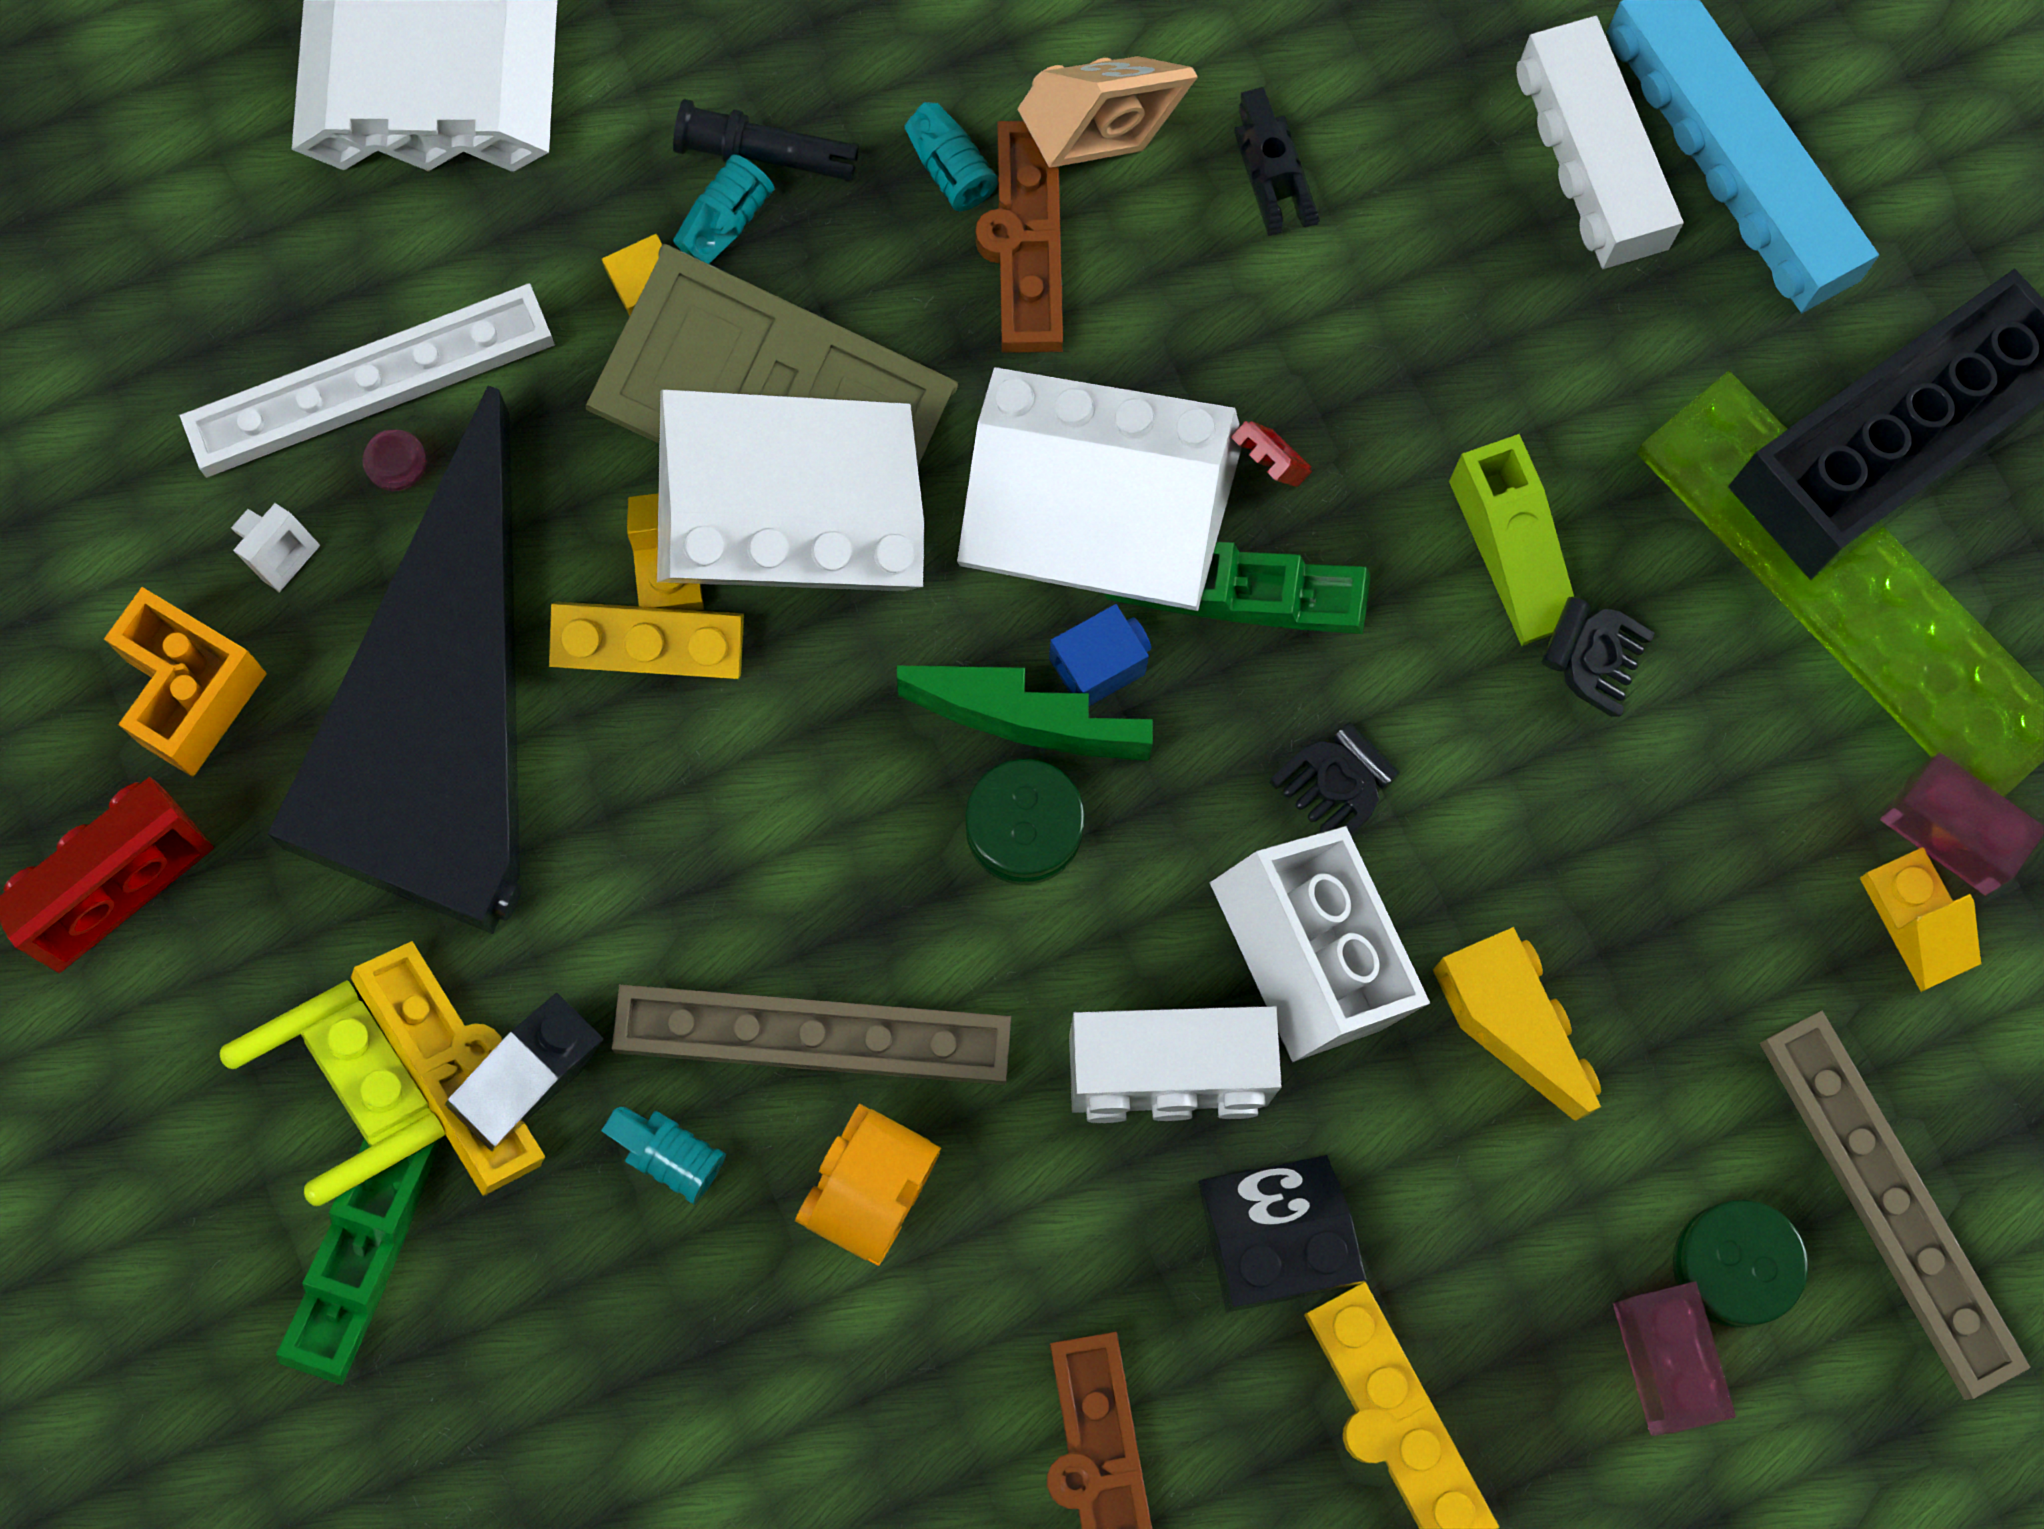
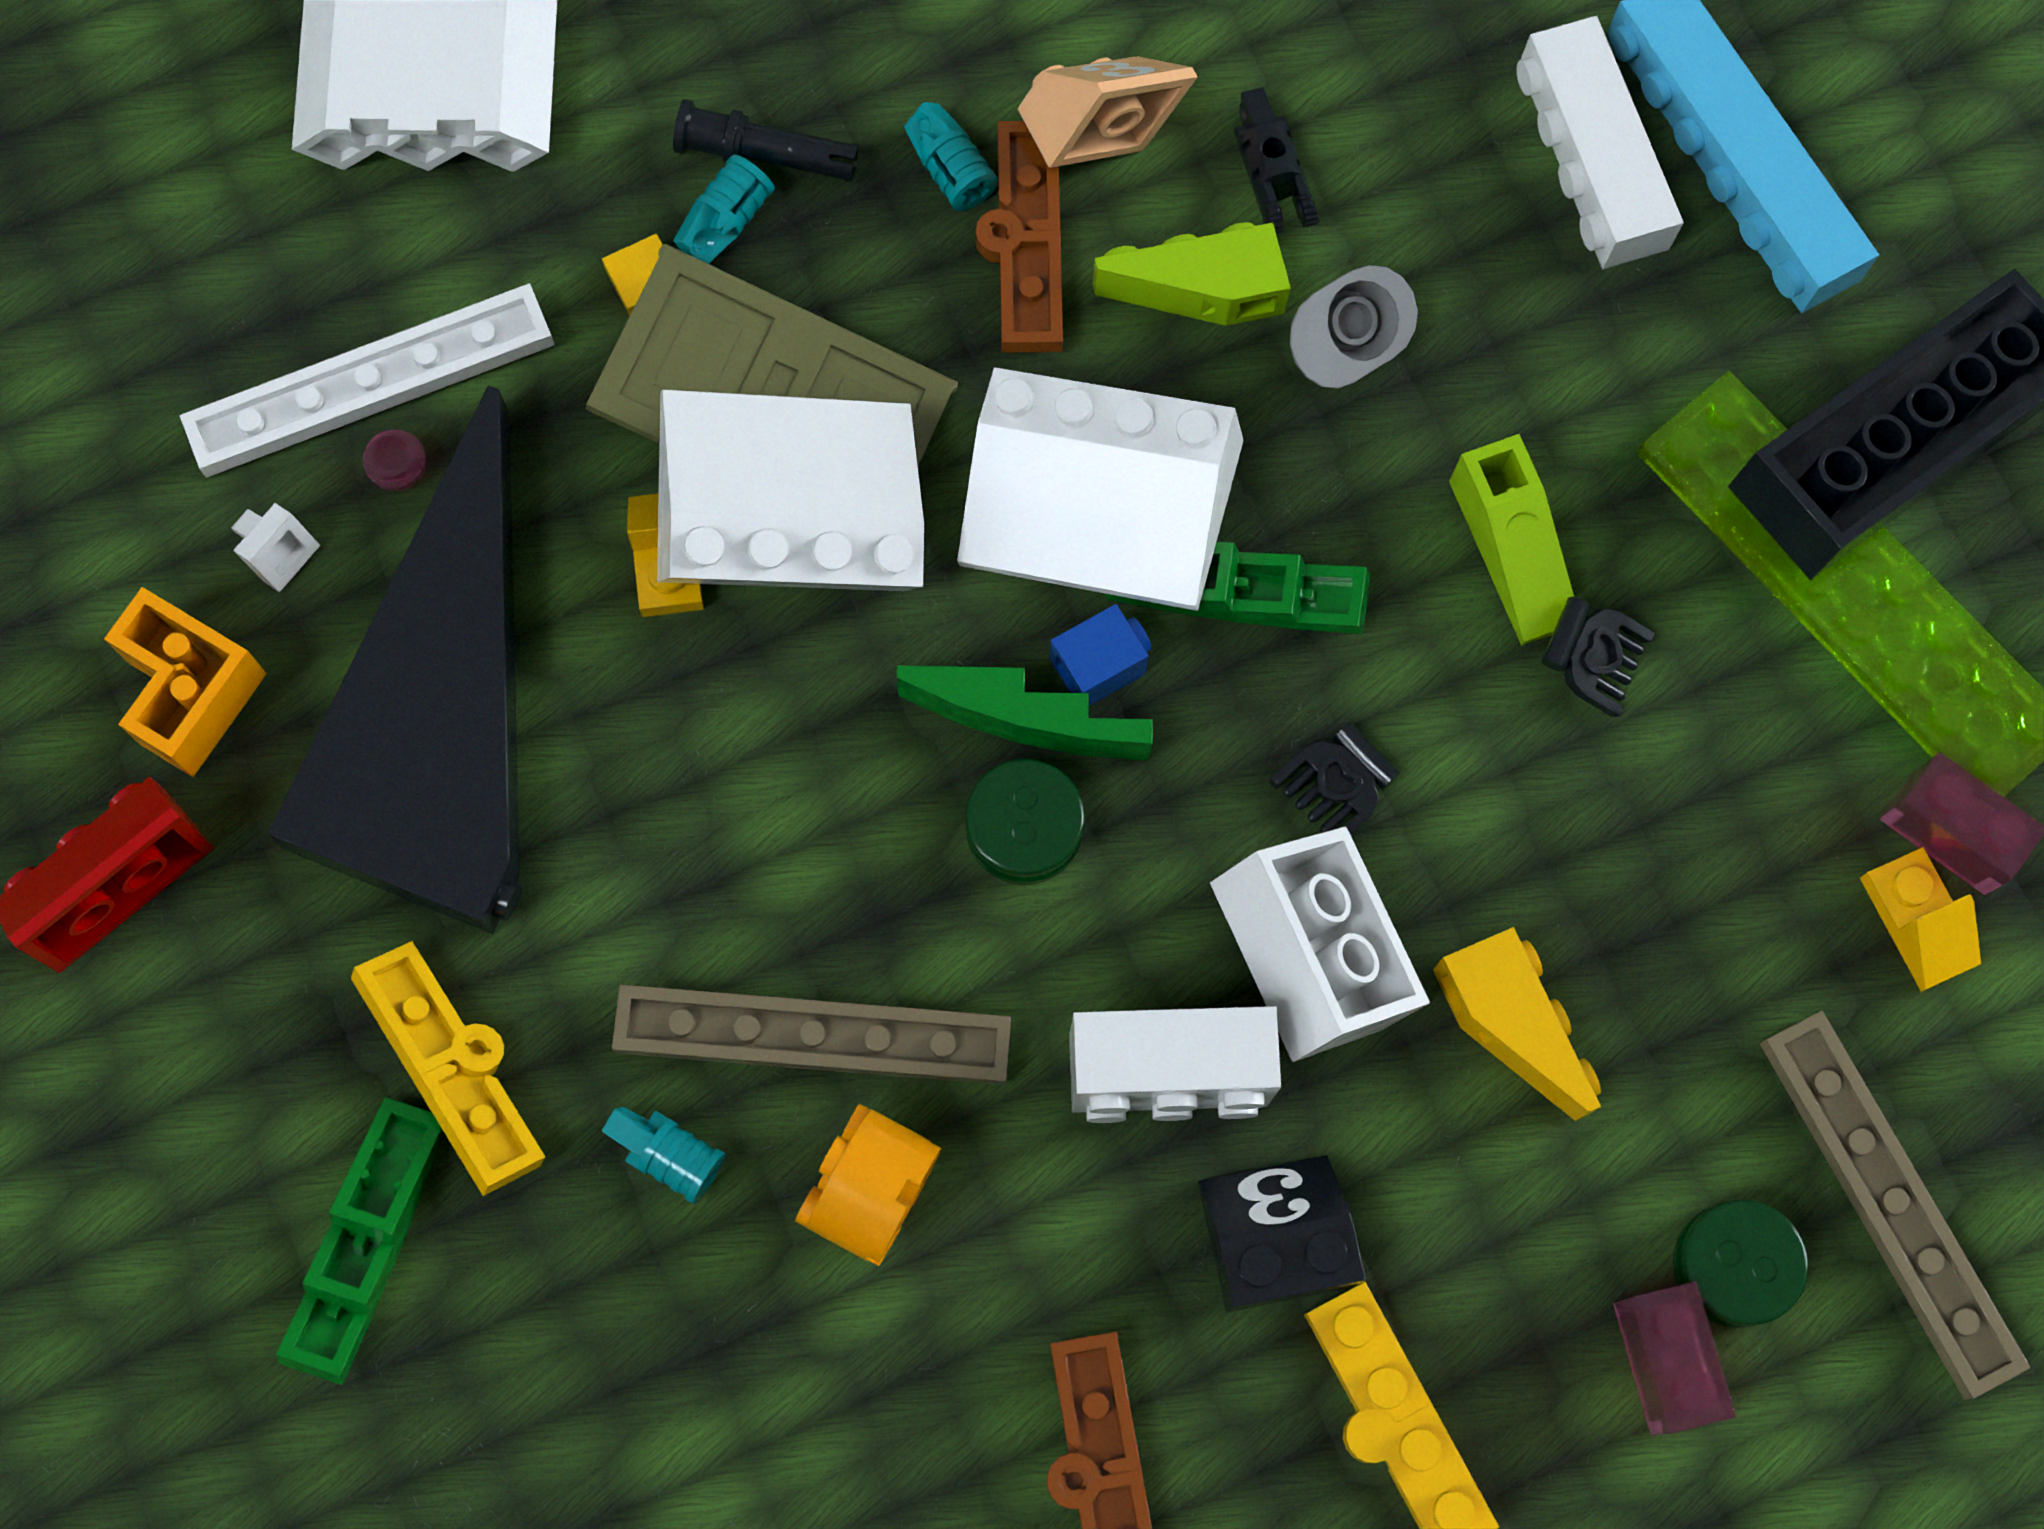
neon yellow plate [220,980,445,1206] -> none
slope [445,992,603,1151] -> none
yellow plate [549,601,744,679] -> none
red tile [1231,421,1312,487] -> none
none -> lime slope [1092,222,1291,326]
none -> light grey piece [1290,265,1418,388]

